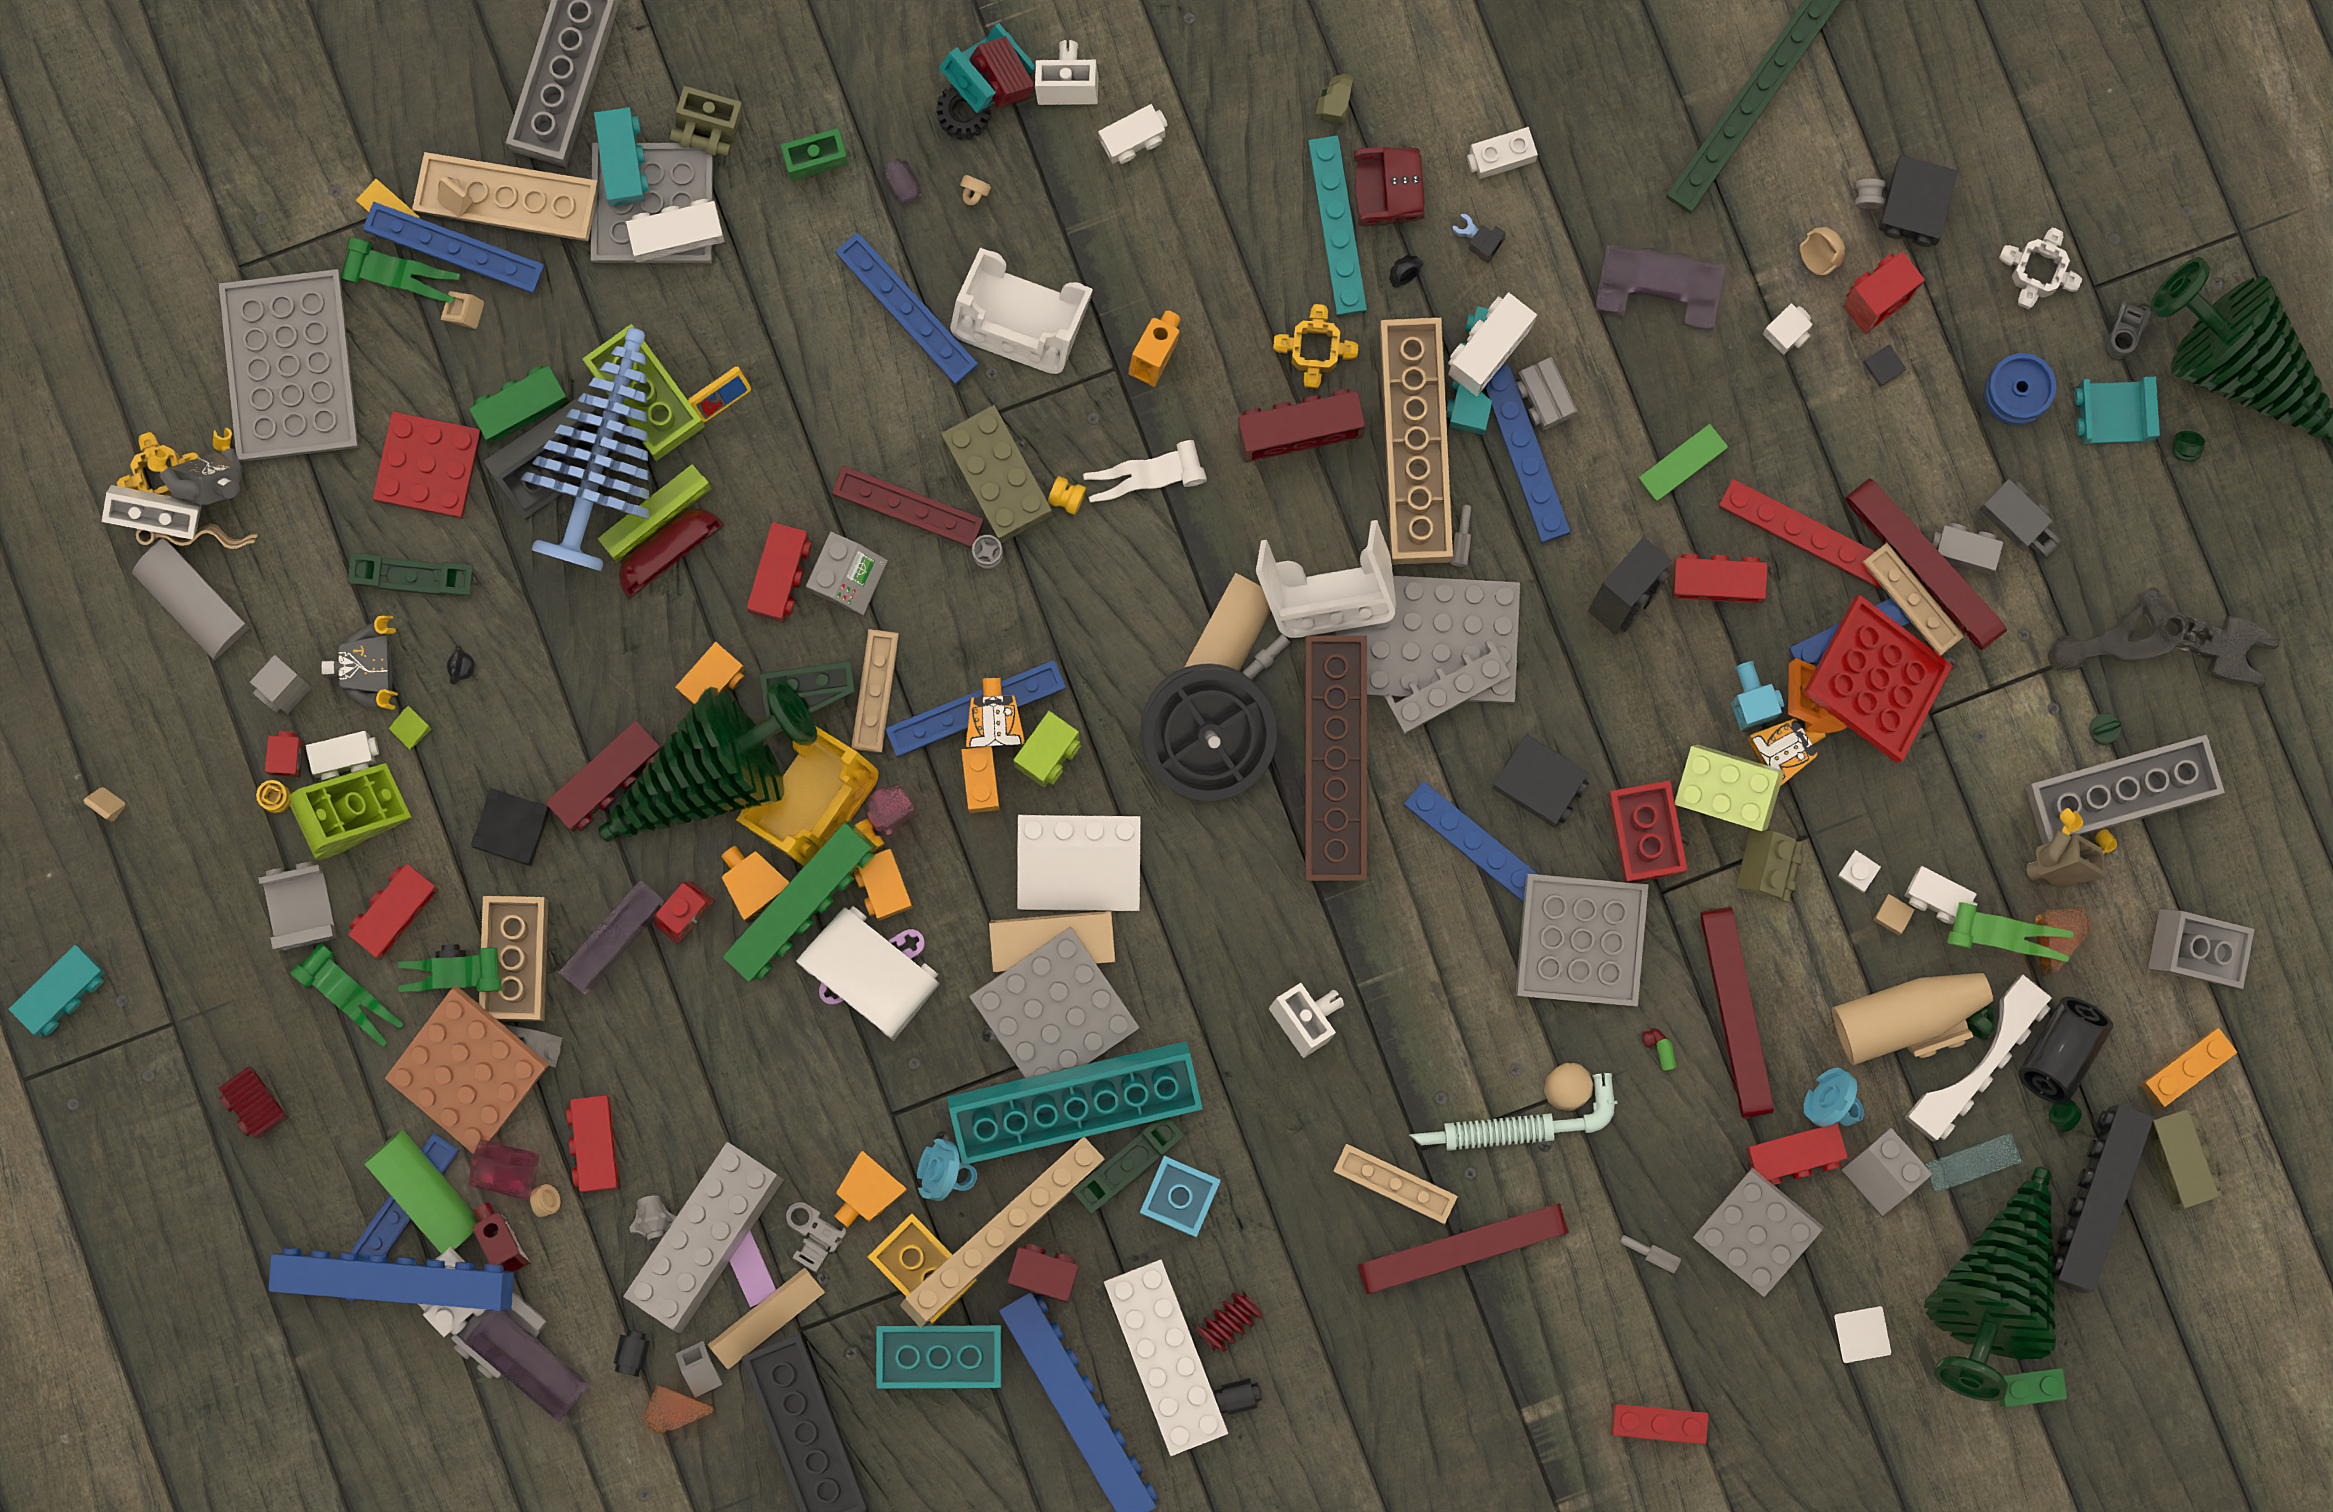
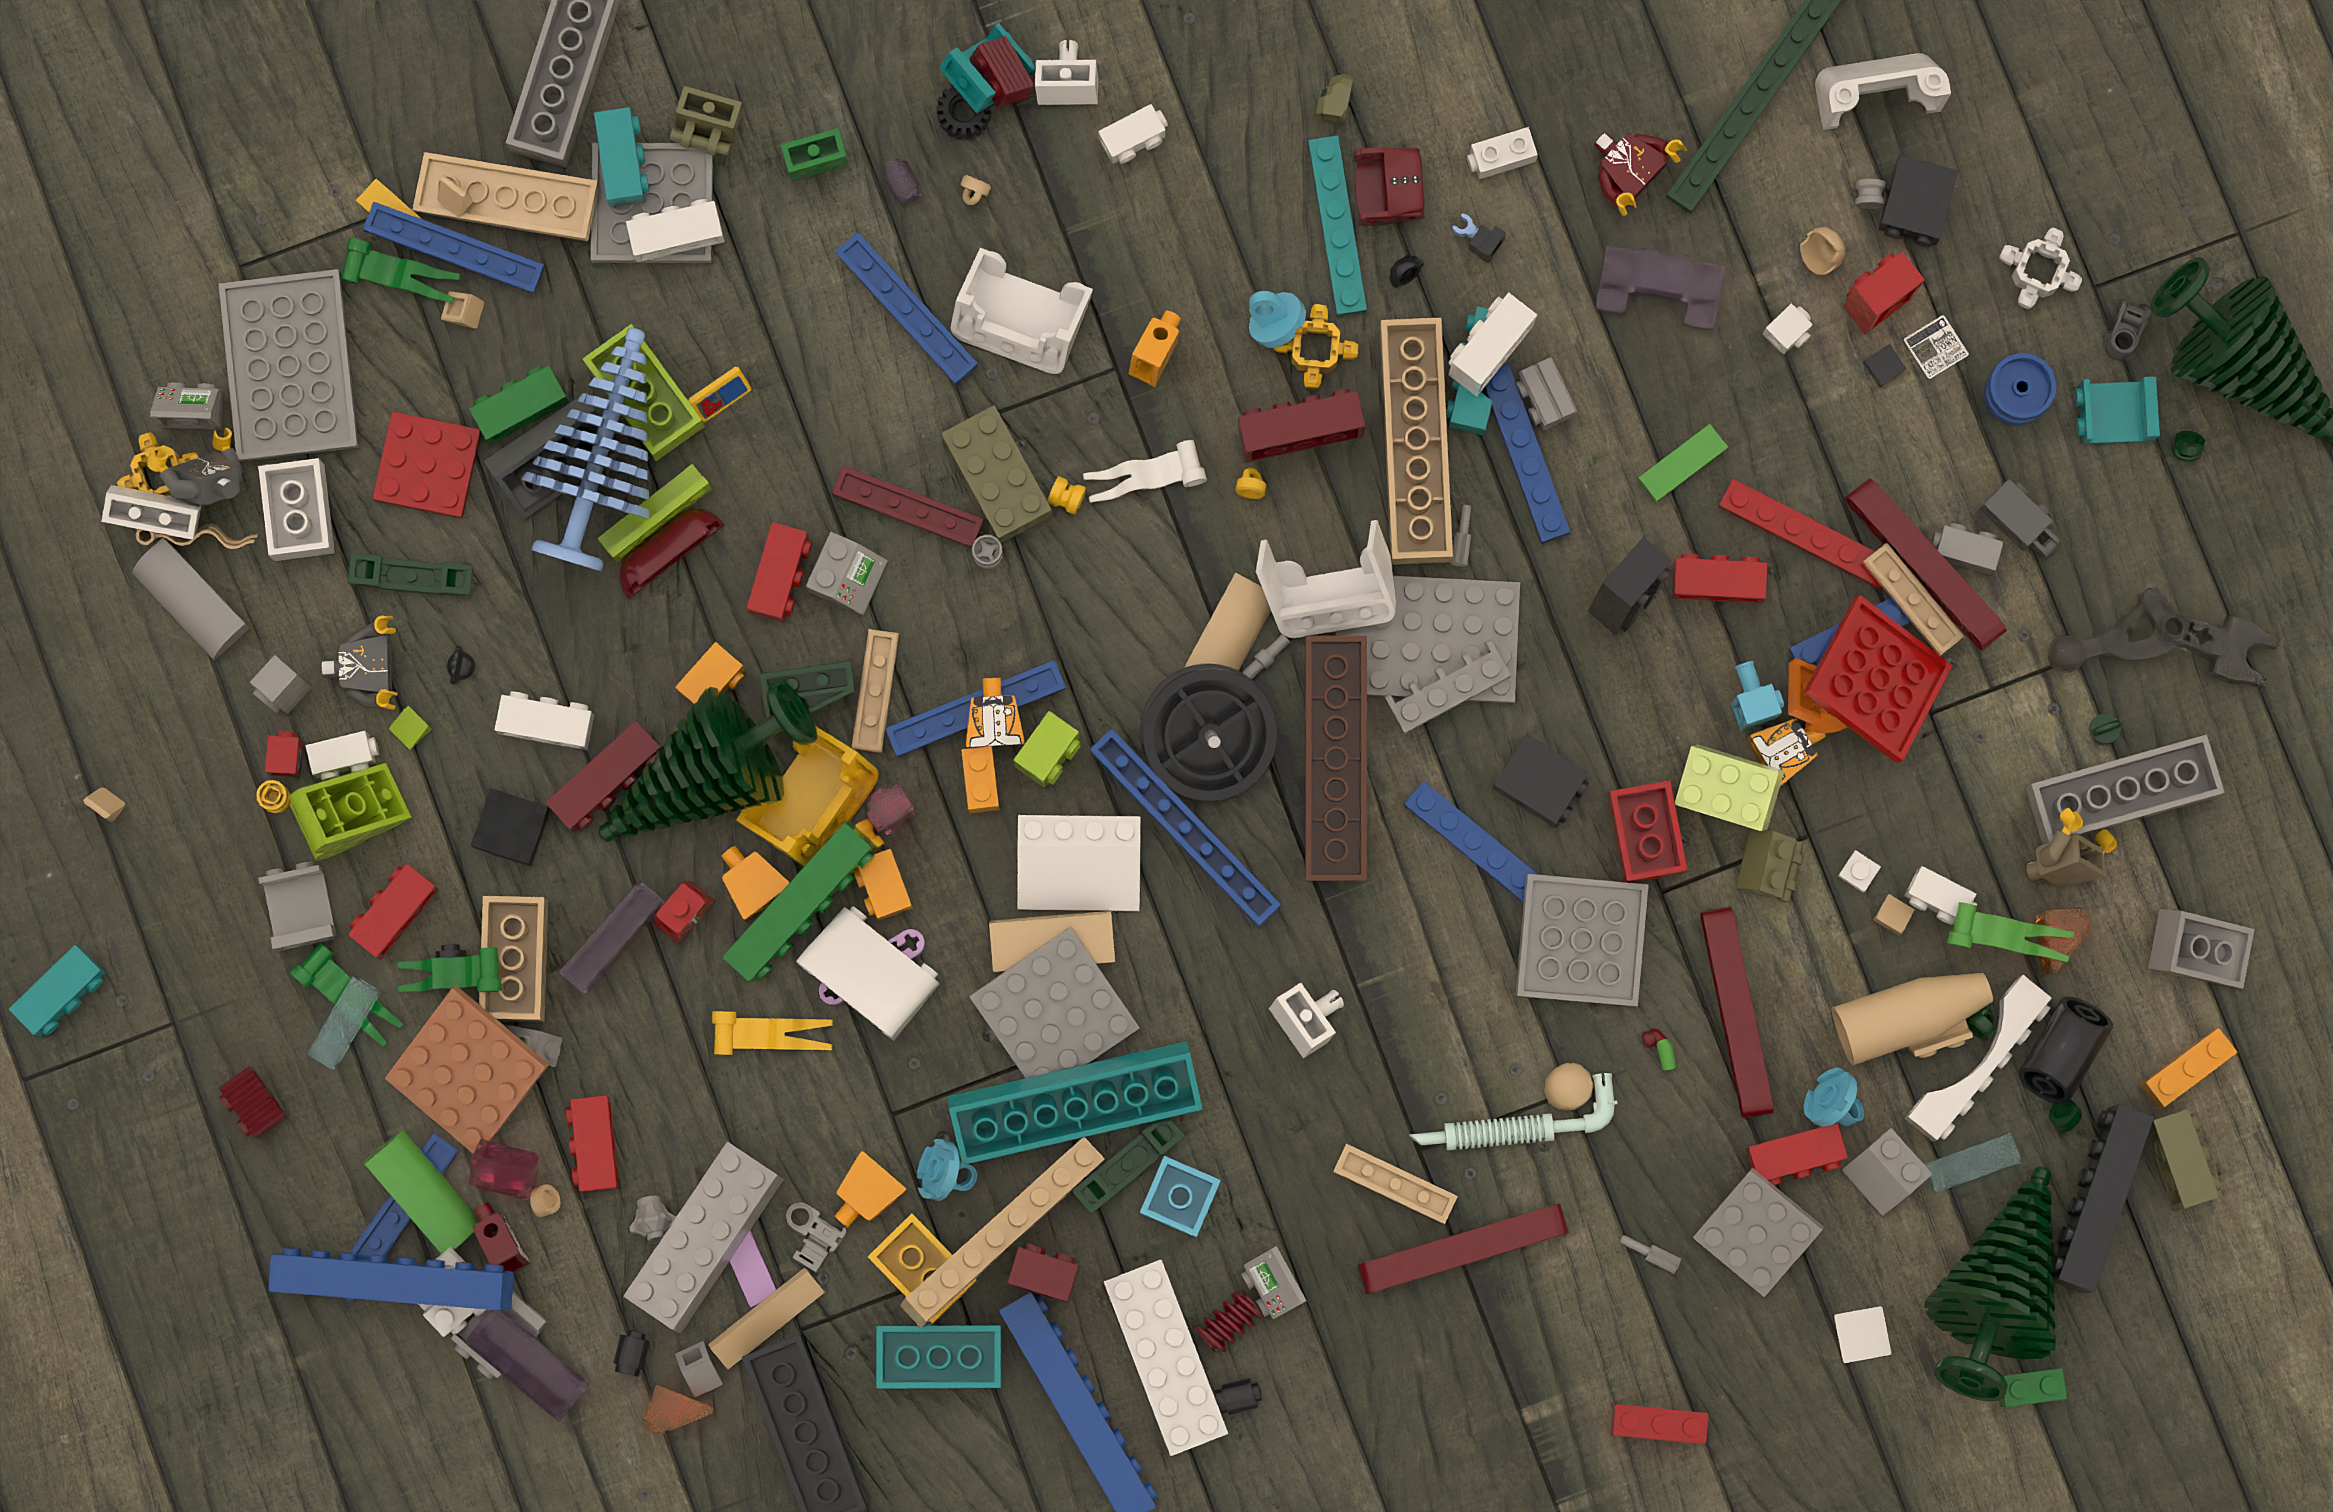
none -> light grey slope [150,382,224,430]
none -> white brick [258,458,335,561]
none -> clear light blue tile [307,975,381,1070]
none -> white brick [495,691,594,751]
none -> yellow flag [712,1011,833,1055]
none -> blue brick [1090,729,1281,929]
none -> yellow tile [1235,467,1266,499]
none -> slope [1241,1246,1306,1320]
none -> medium azure tile [1249,291,1306,348]
none -> dark red torso [1594,132,1687,216]
none -> white windscreen [1815,53,1951,130]
none -> sticker [1904,315,1969,379]

